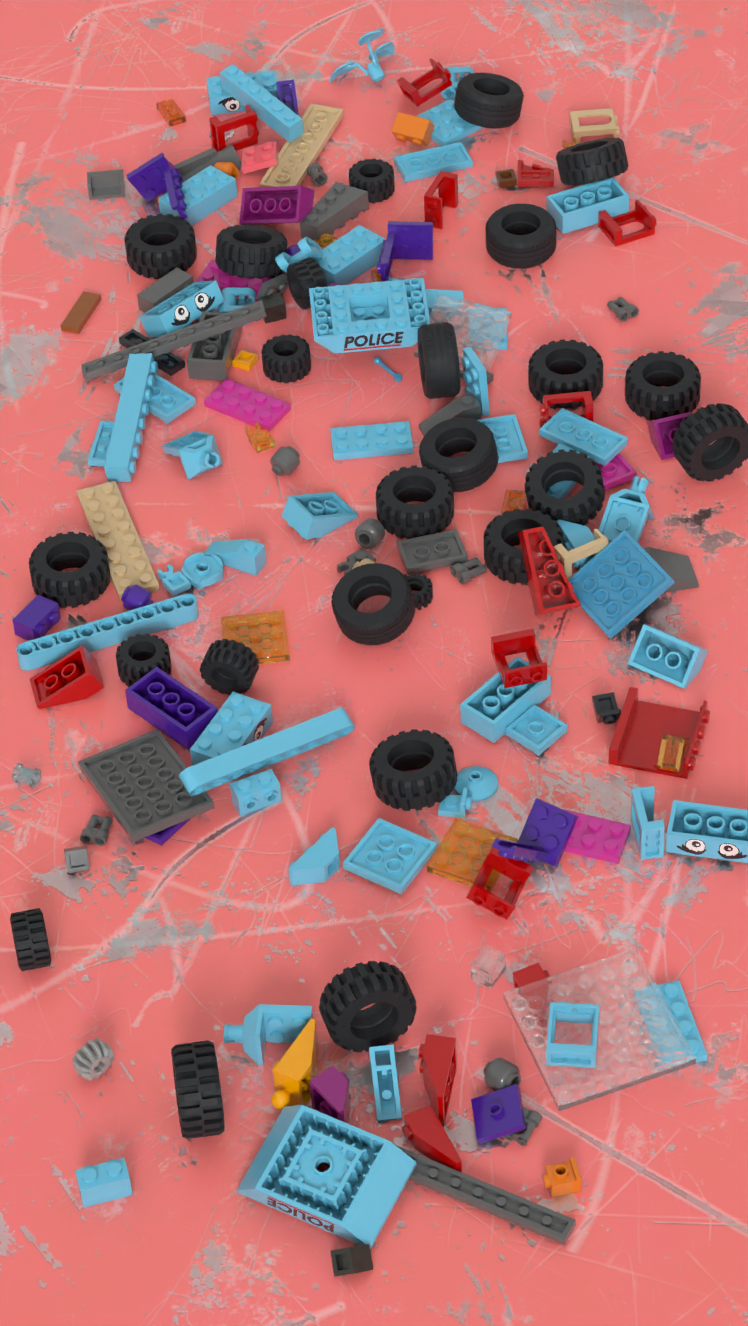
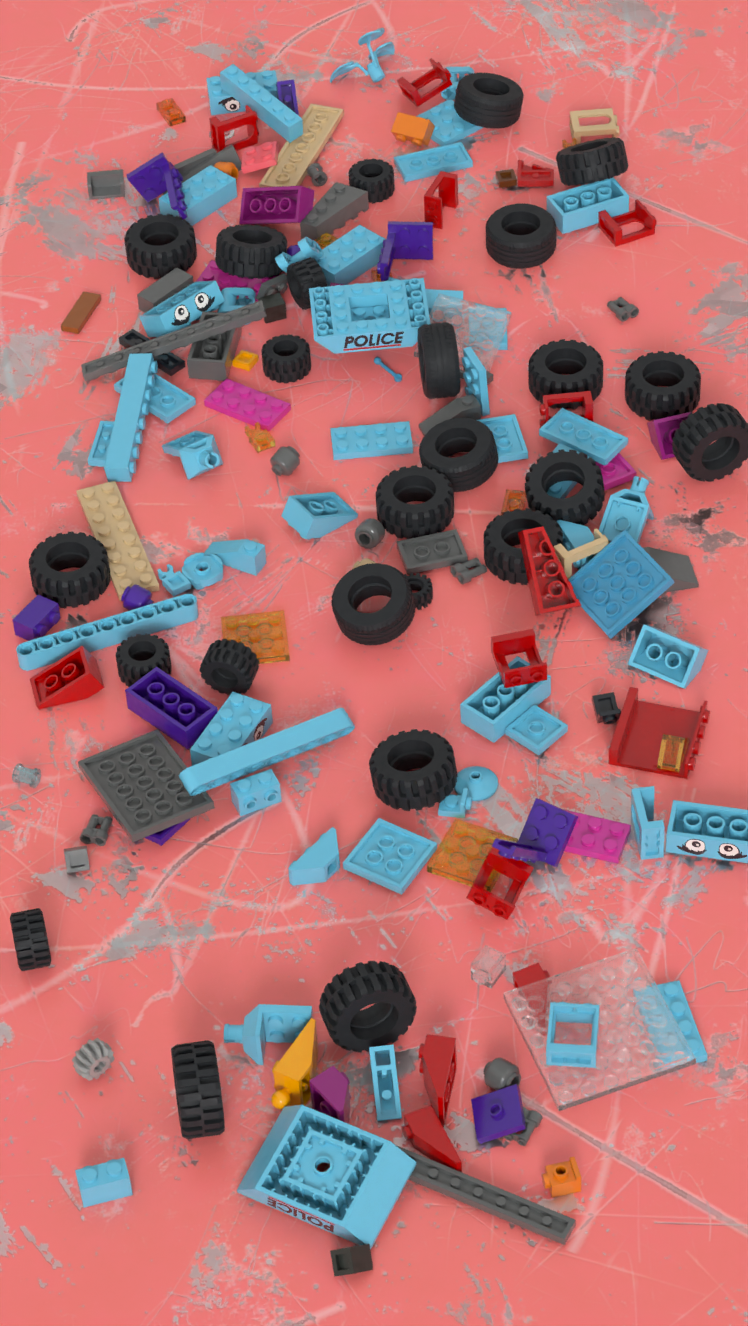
dark grey plate [337,548,376,575] -> none

